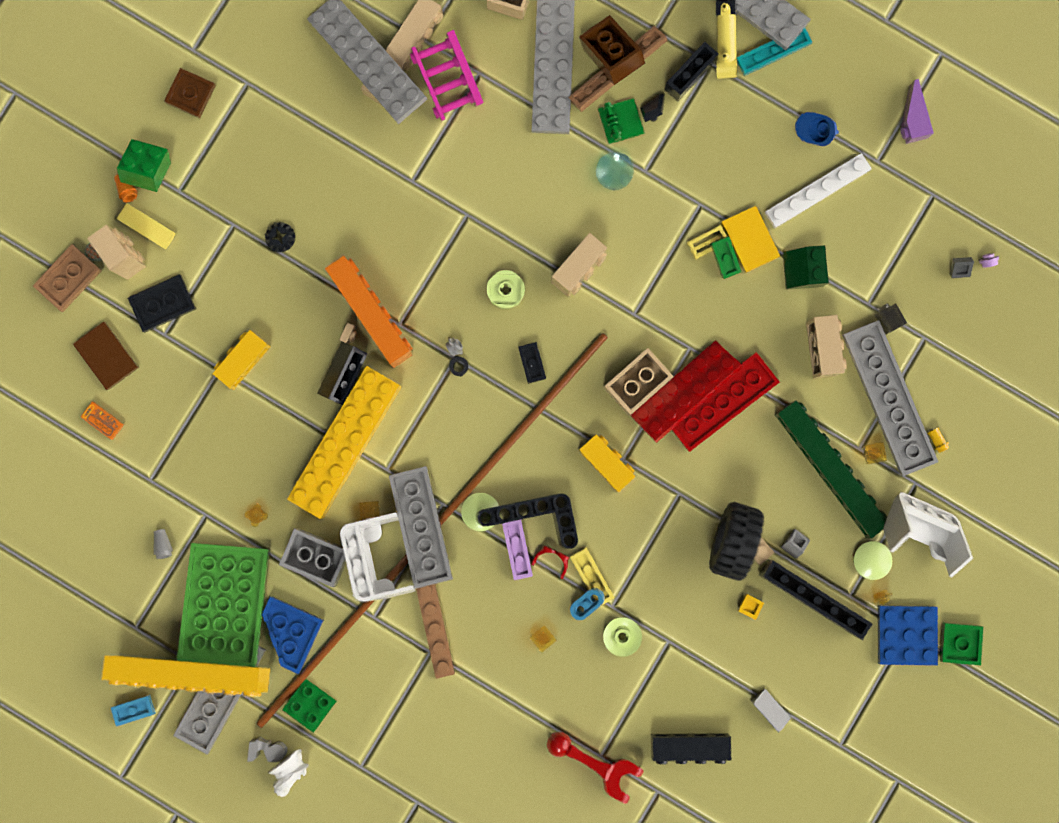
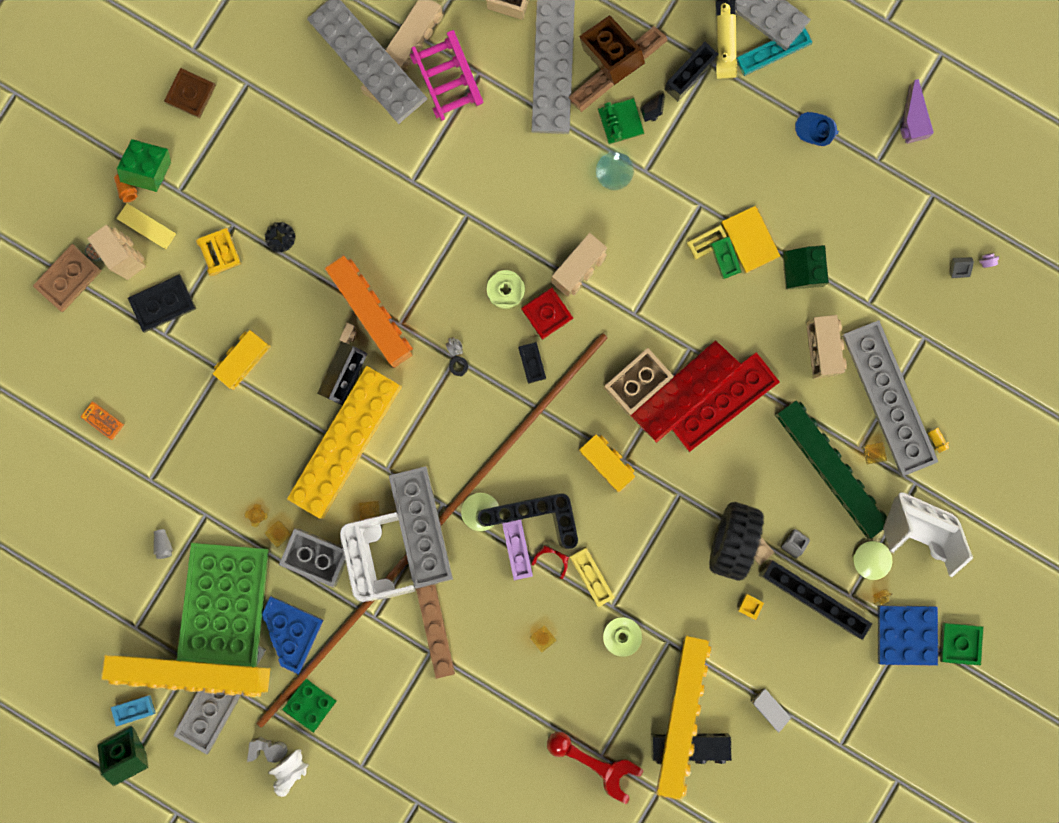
reddish brown tile [73,322,139,390] -> none
dark azure plate [570,588,605,620] -> none
white plate [765,153,871,229] -> none
clear smoke brick [874,303,907,334] -> none
none -> dark green slope [97,726,149,786]
none -> yellow plate [196,228,241,276]
none -> clear yellow plate [264,520,292,548]
none -> red plate [521,287,574,340]
none -> yellow brick [655,636,711,800]

